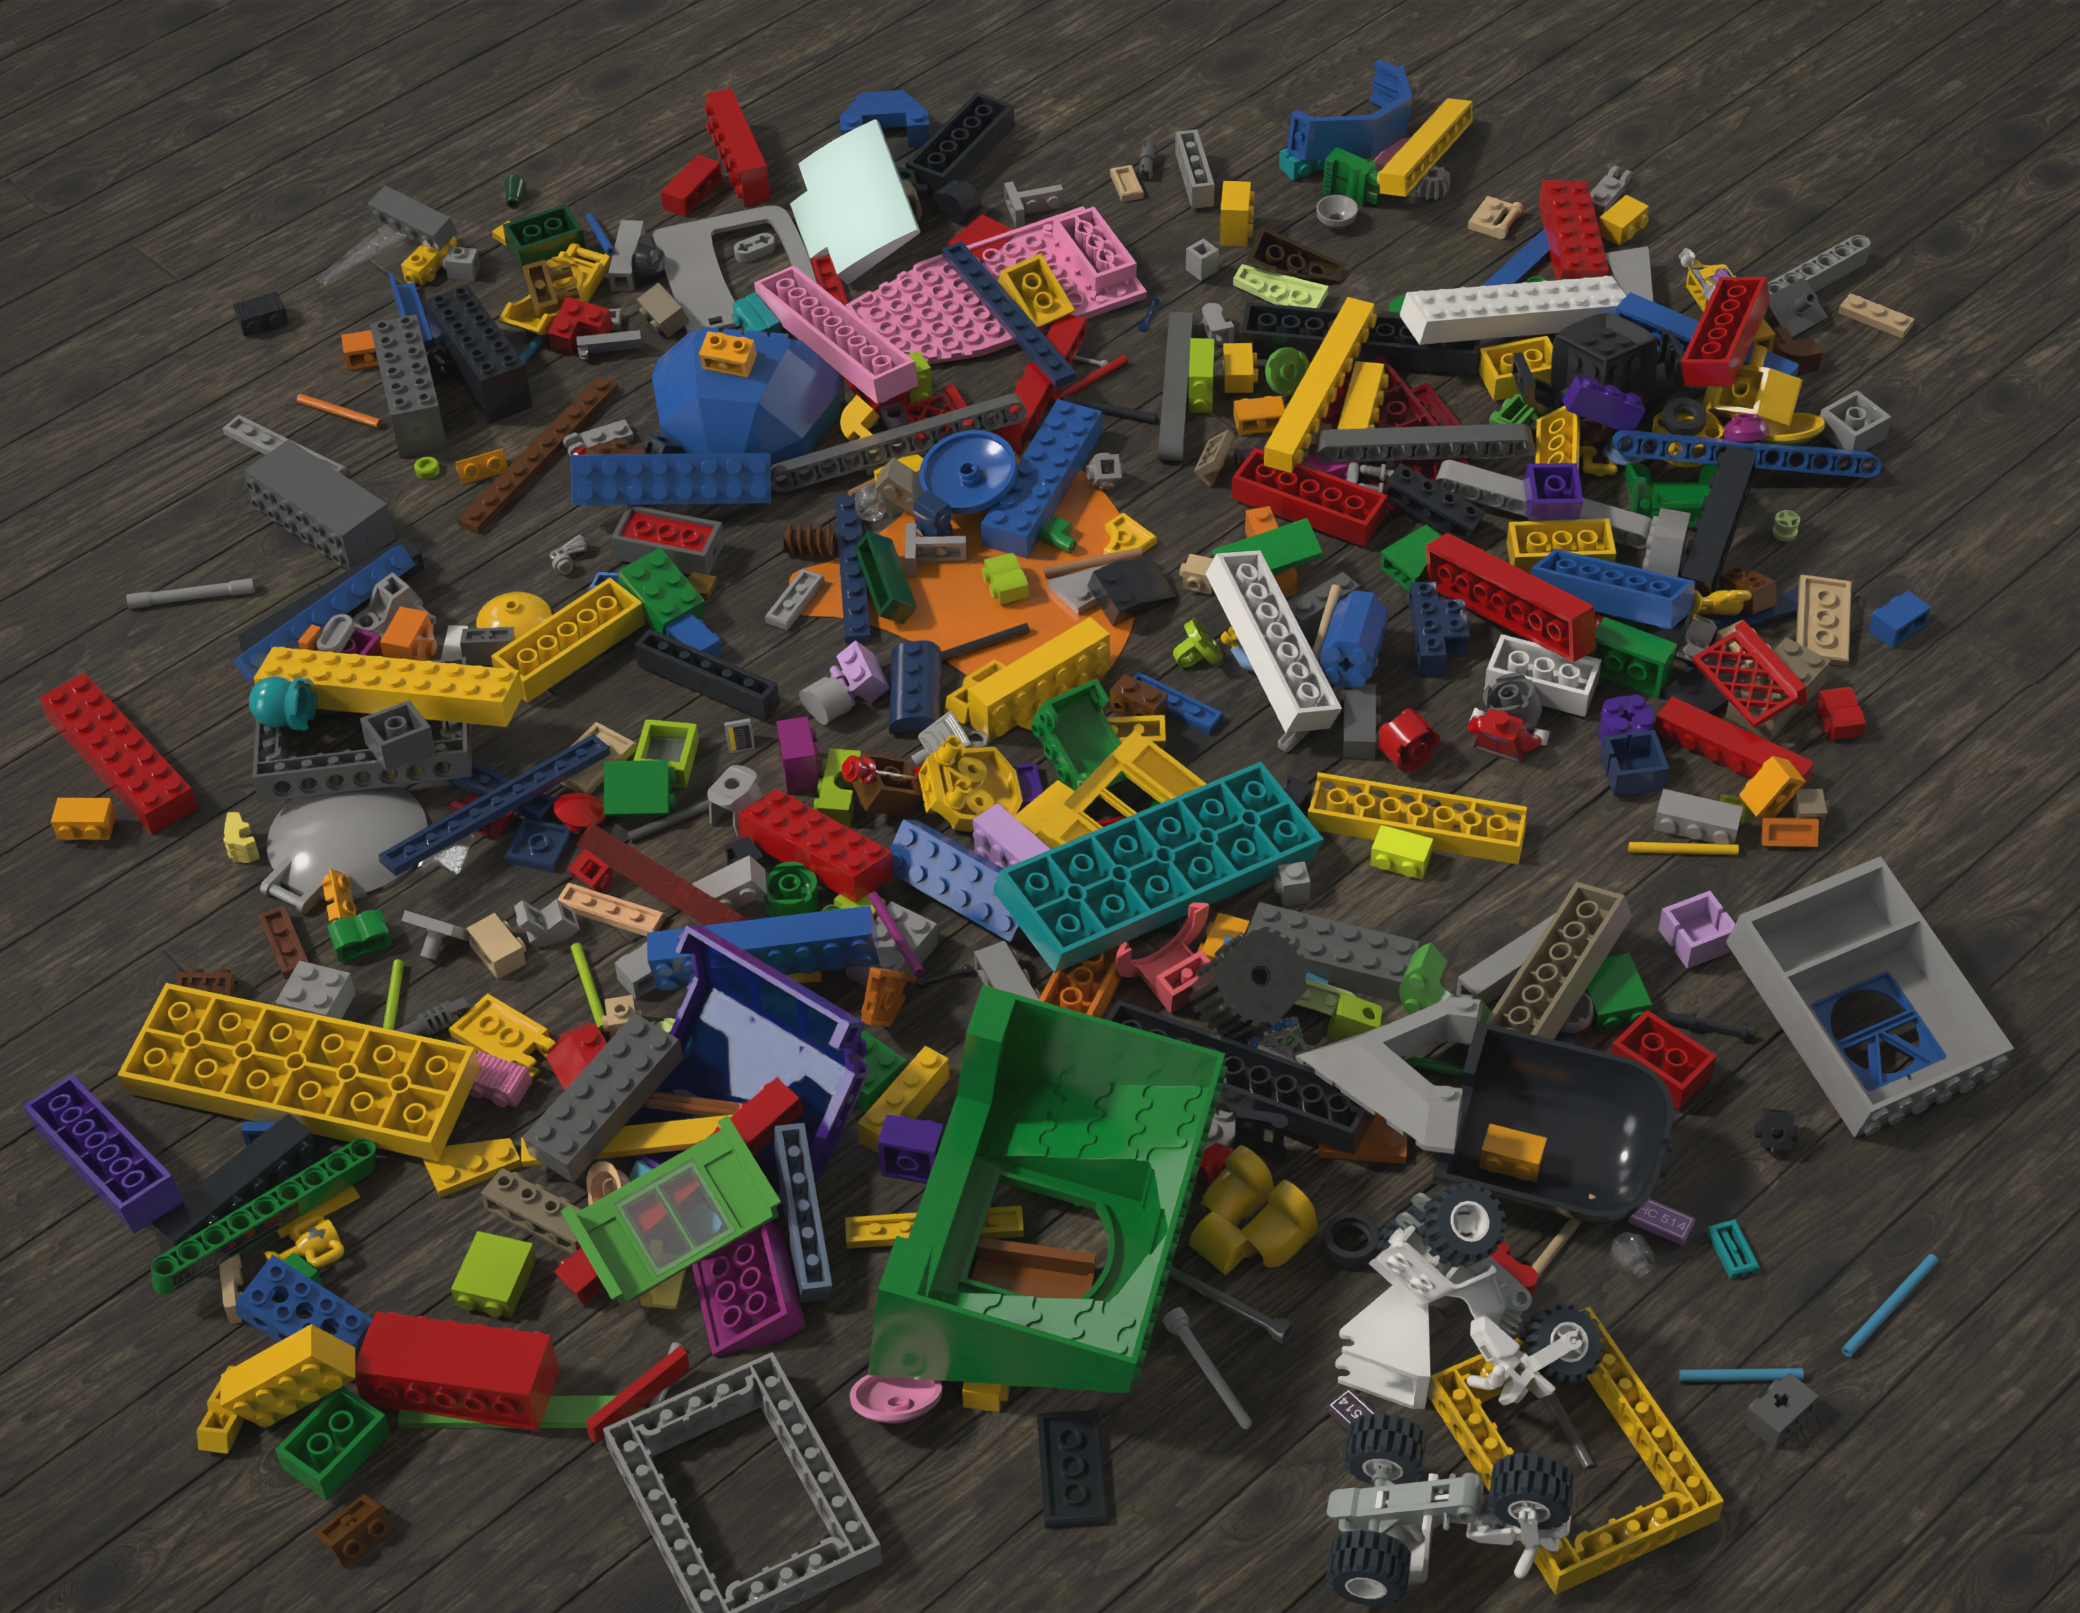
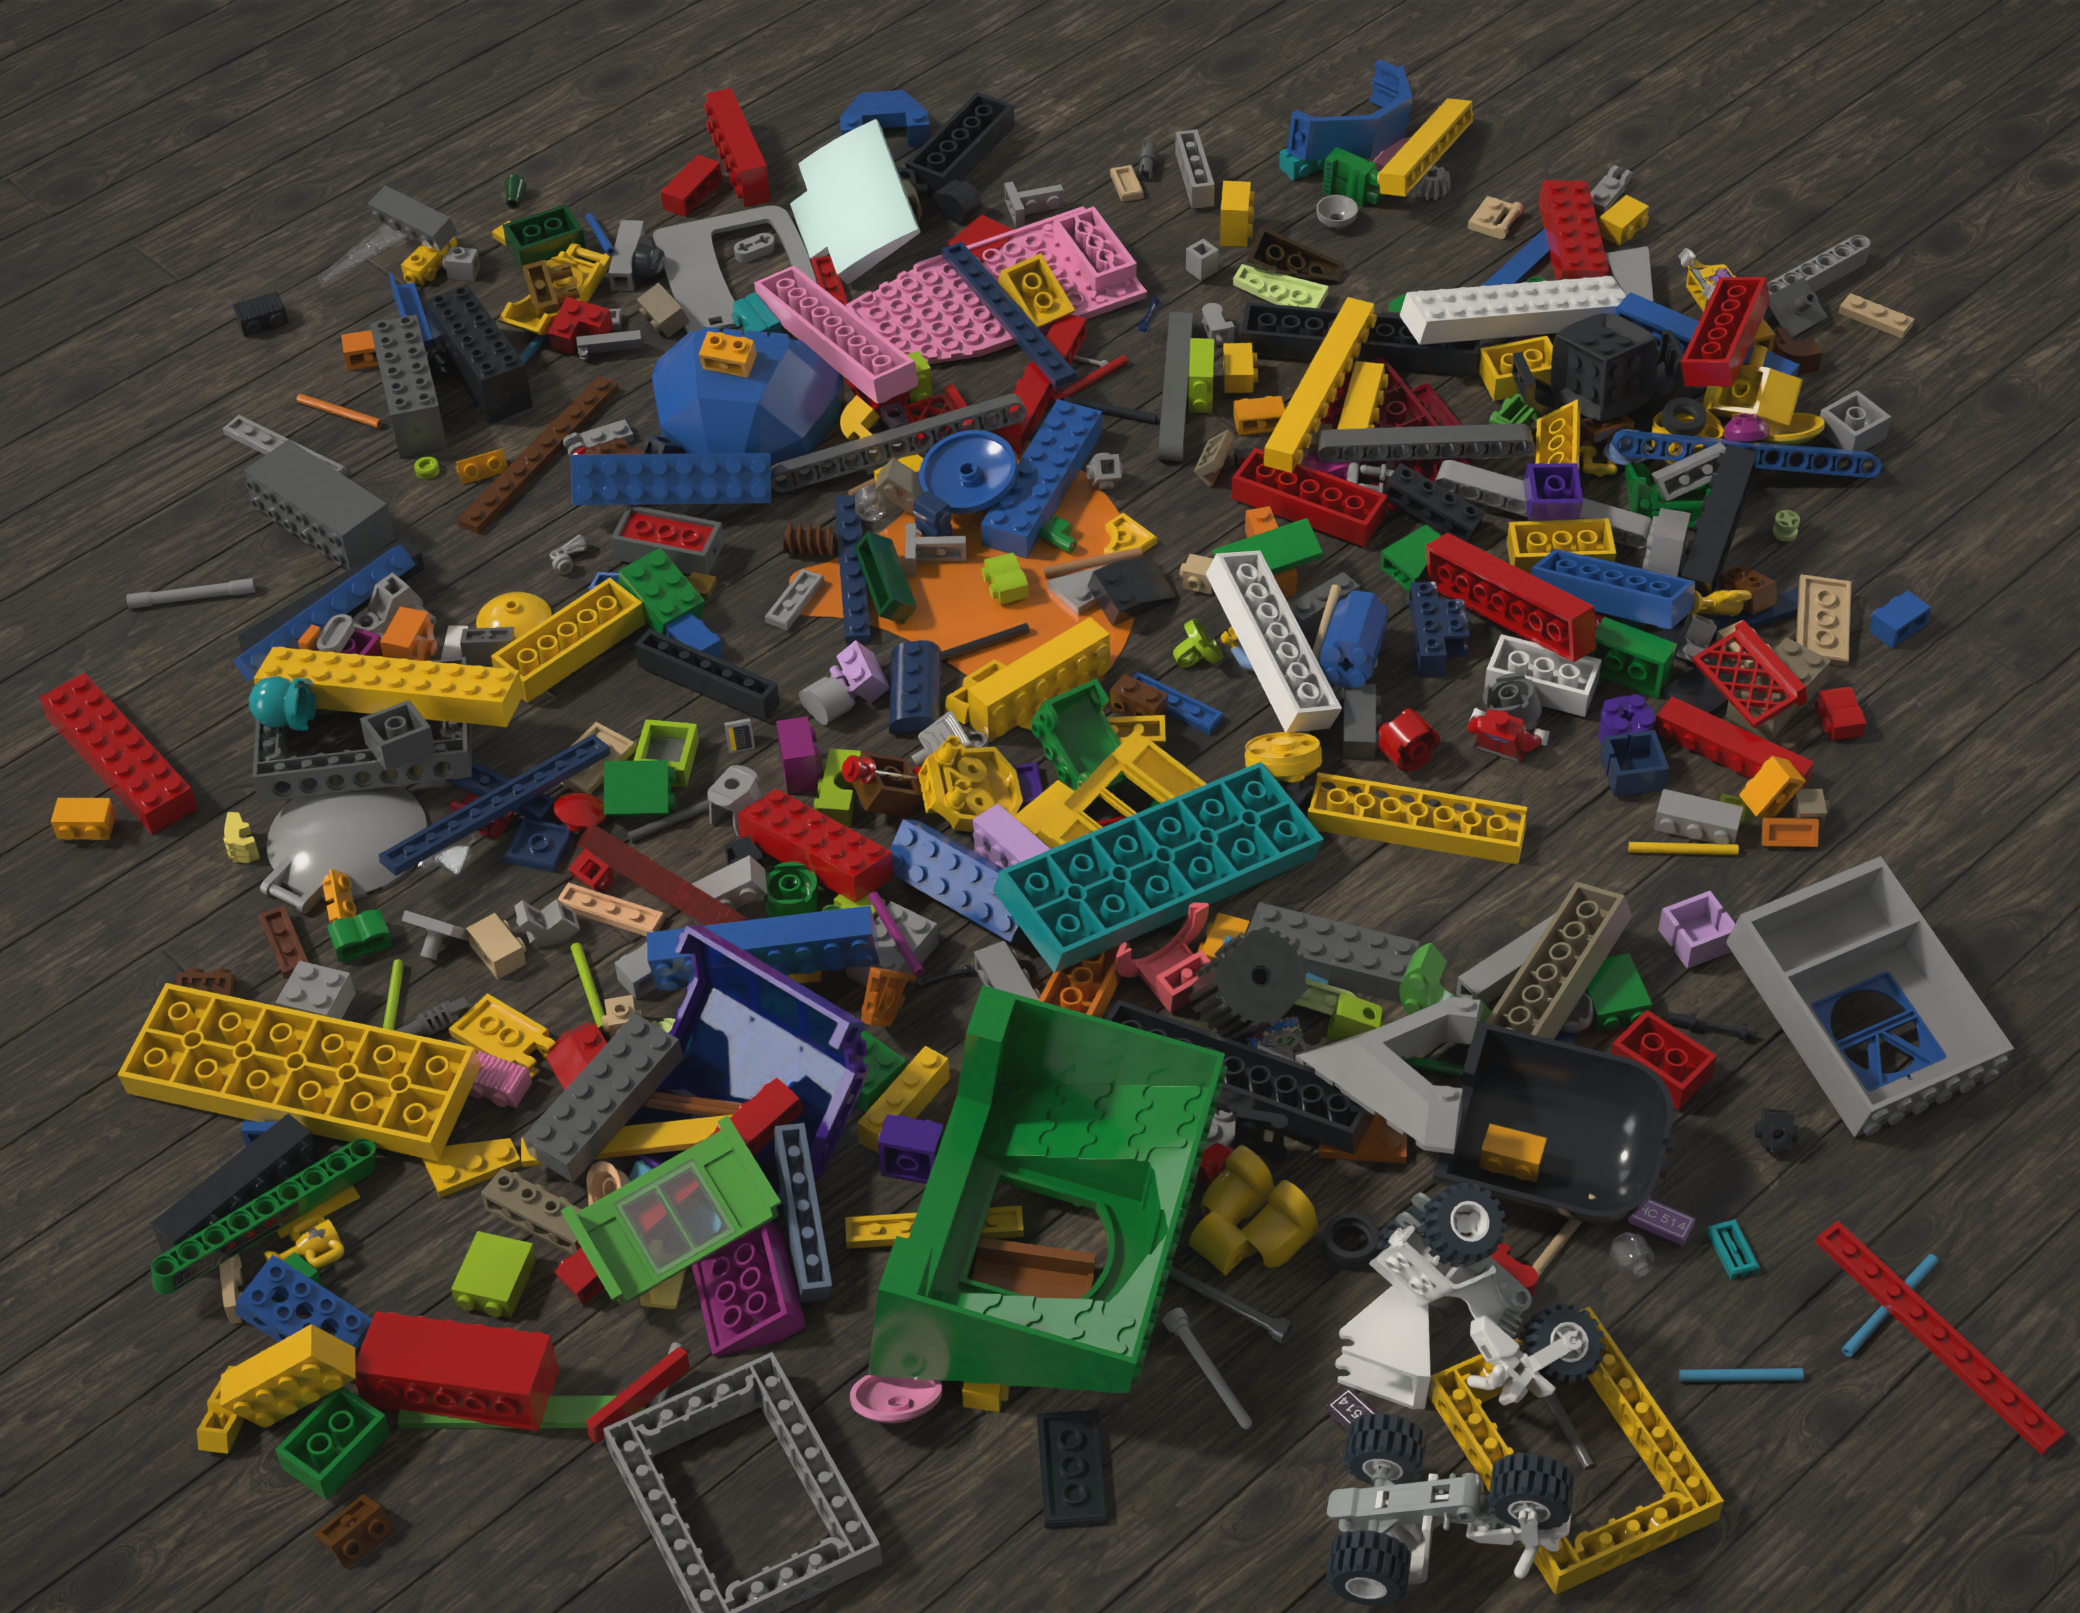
dark purple brick [23,1074,185,1234] -> none
bright green tile [1265,347,1309,396] -> none
light grey brick [1273,861,1310,907] -> none
neon yellow brick [1370,825,1433,879] -> none
dark purple brick [1563,375,1646,431] -> none
dark grey brick [1746,1373,1819,1449] -> none
none -> yellow piece [1245,732,1322,782]
none -> light grey brick [1652,443,1726,501]
none -> red plate [1815,1221,2066,1455]

